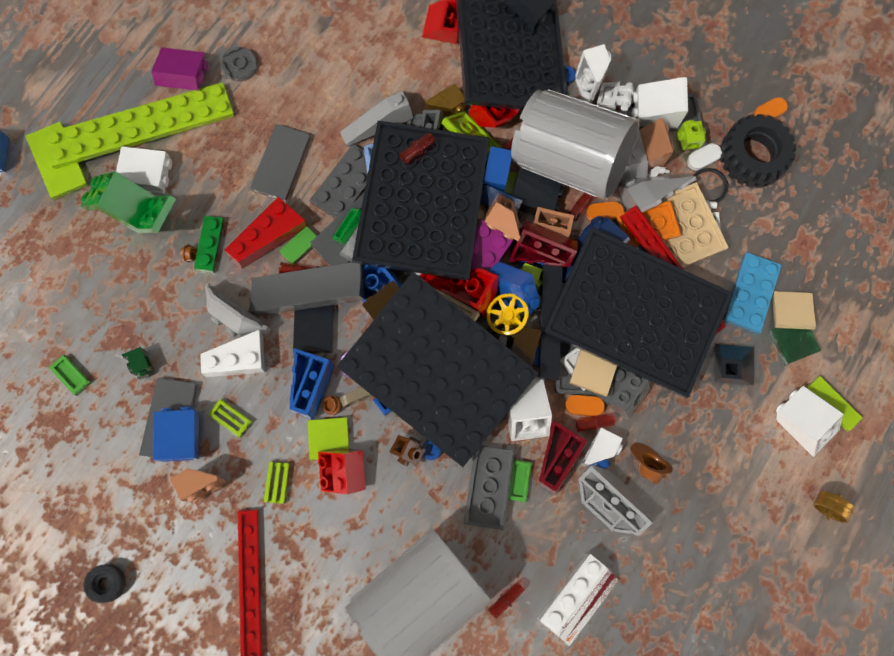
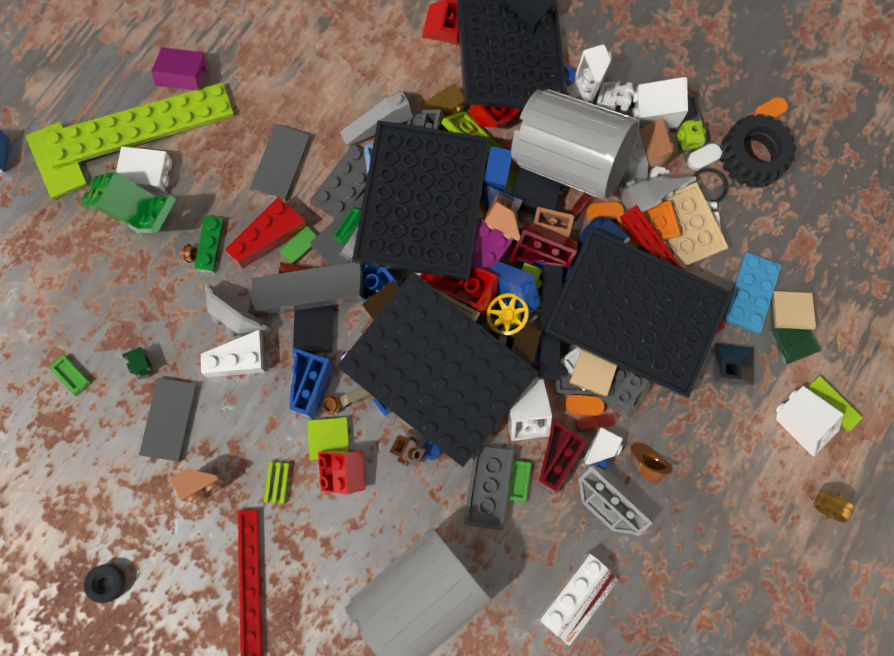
blue brick [153,407,199,462] -> none
lime tile [208,399,252,438] -> none
dark grey tile [221,47,258,82] -> none
clear red axle [400,133,435,164] -> none
clear red axle [488,582,524,619] -> none

